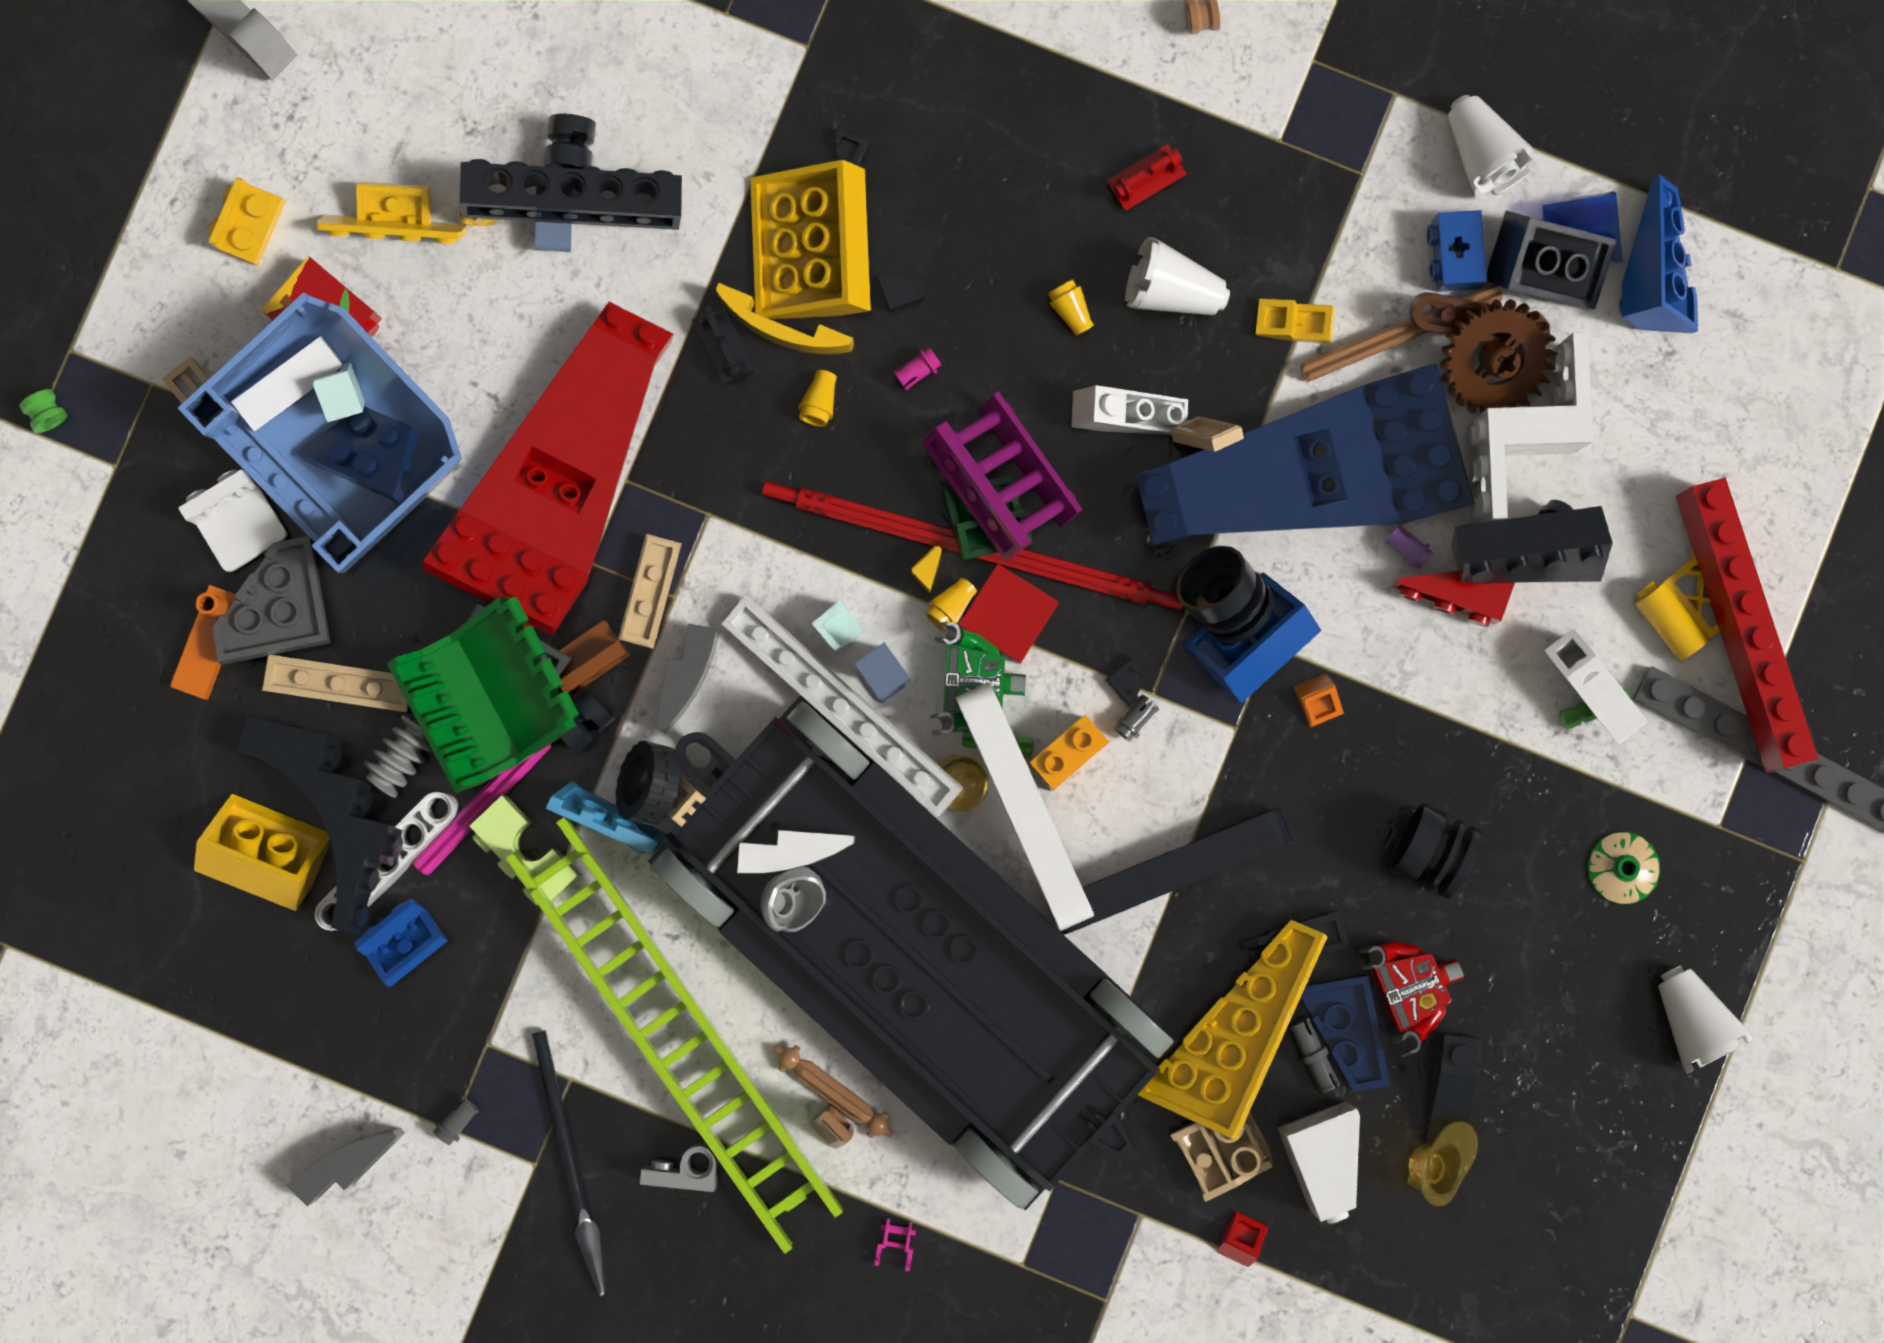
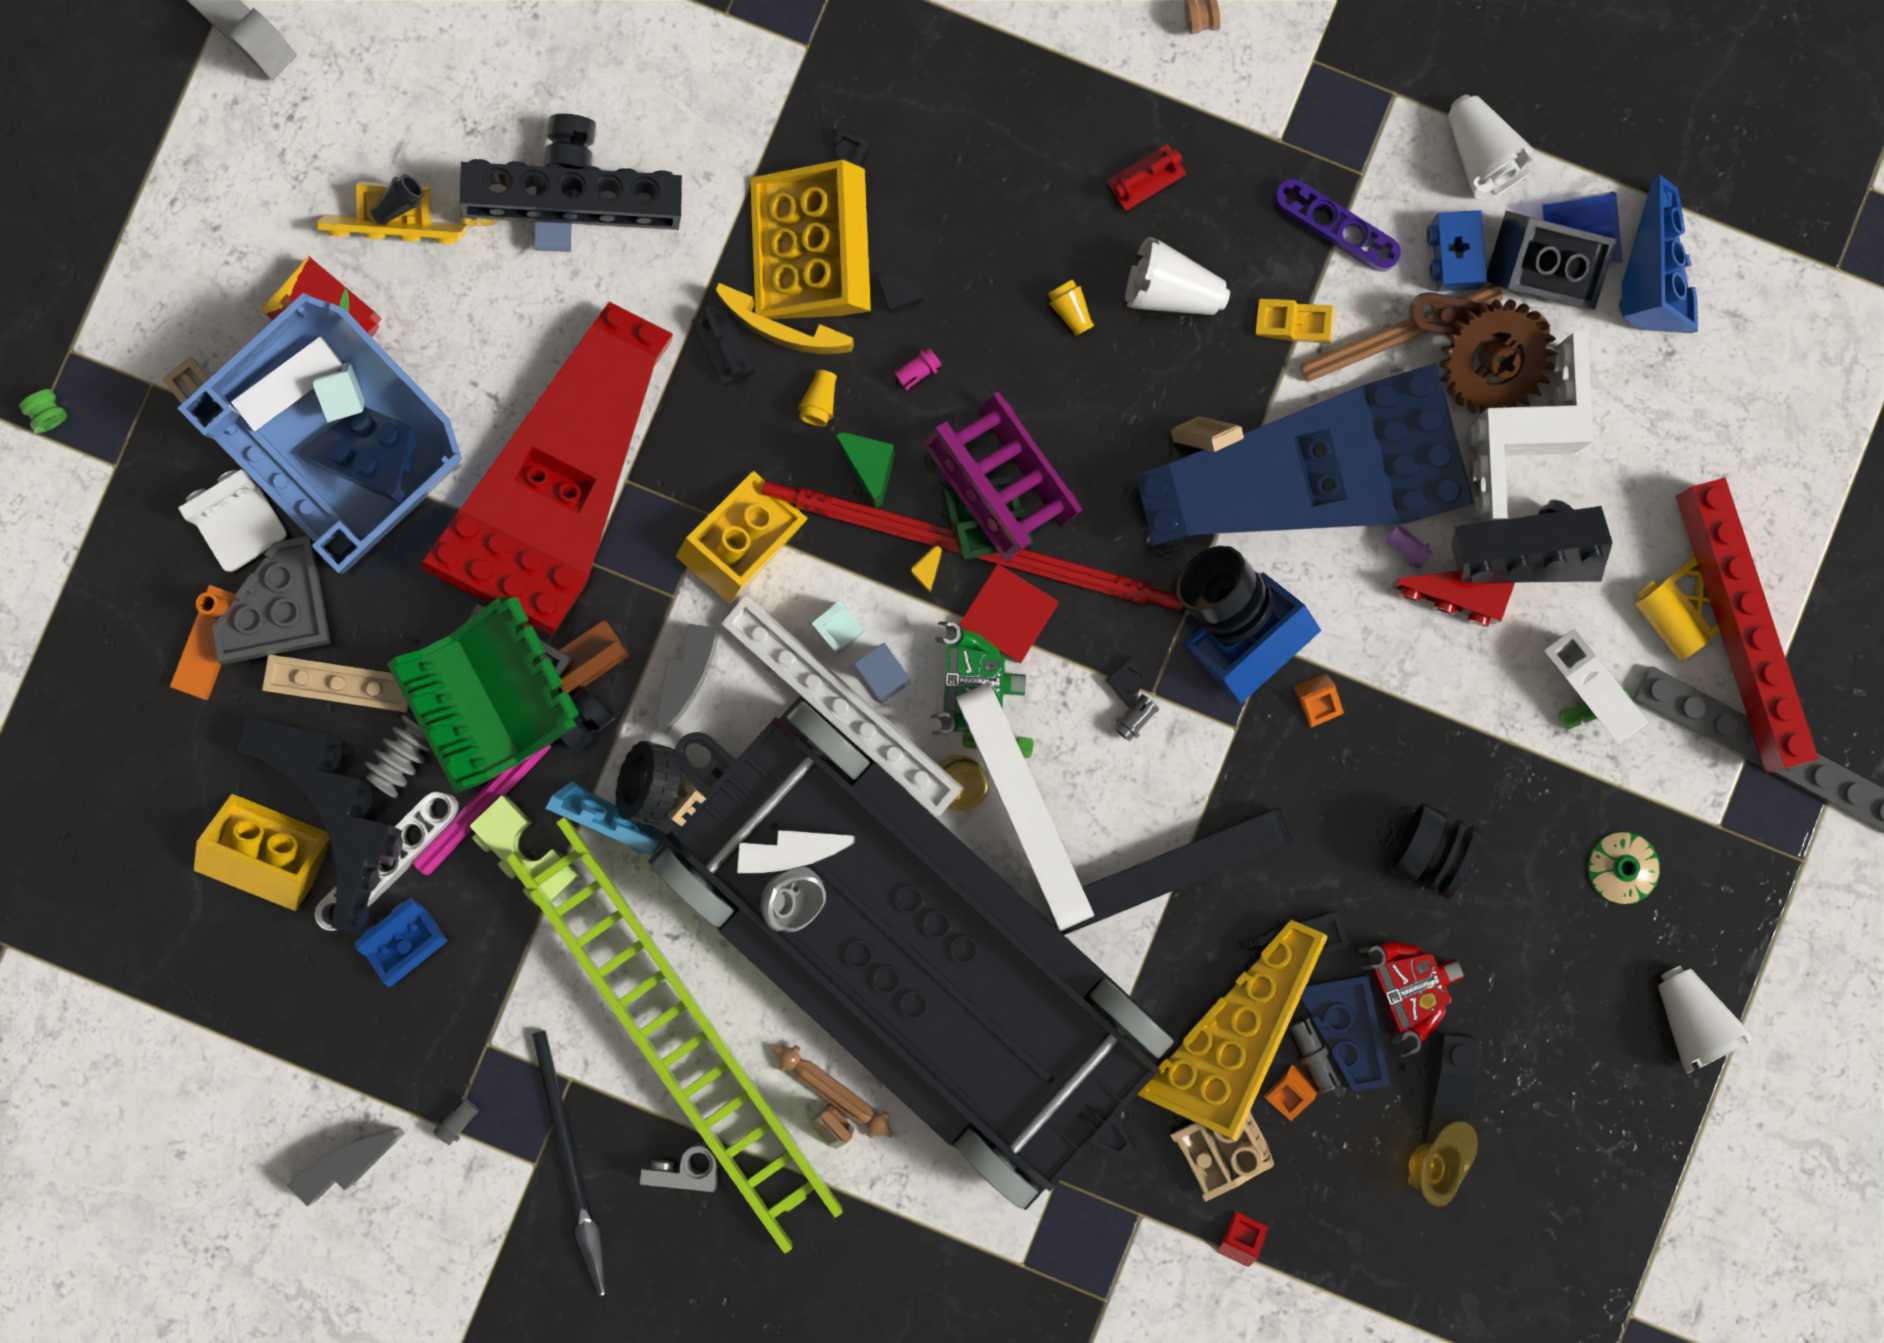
yellow bracket [208,177,286,266] -> none
tan tile [618,534,682,649] -> none
dark pink piece [874,1219,916,1272] -> none
yellow cone [924,578,977,632] -> none
light orange brick [1029,714,1109,791] -> none
white slope [1071,385,1188,435] -> none
white slope [1277,1101,1360,1224] -> none
none -> black cone [370,174,424,225]
none -> yellow slope [675,471,808,604]
none -> green slope [837,432,895,508]
none -> orange slope [1263,1064,1318,1121]
none -> dark purple beam [1275,179,1401,272]

